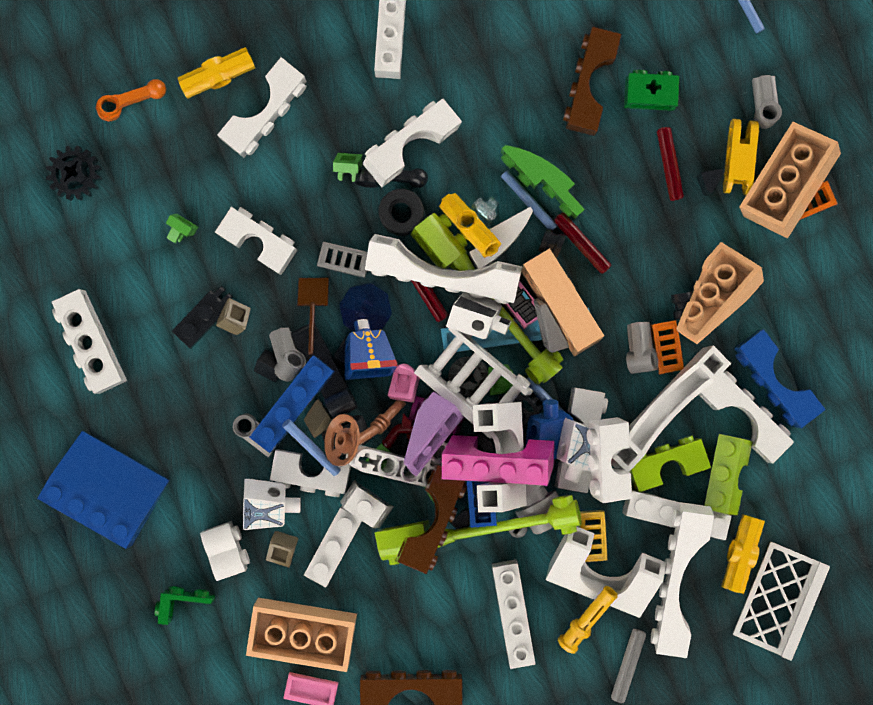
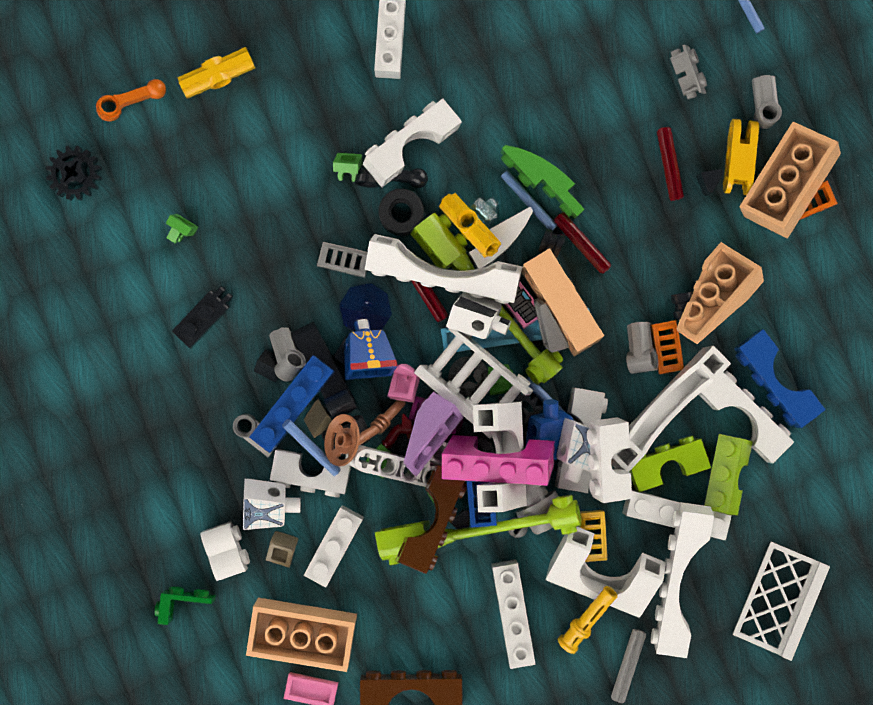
blue slope [37,431,170,549] -> none
white brick [52,289,127,394] -> none
white arch [215,207,297,275] -> none
dark tan slope [216,298,251,335] -> none
white arch [217,57,307,158] -> none
reddish brown piece [298,278,329,355] -> none
white torso [340,480,394,528] -> none
reddish brown arch [563,27,621,136] -> none
green brick [624,70,679,111] -> none
yellow piece [721,514,765,594] -> none
none -> light grey hinge [670,45,707,99]

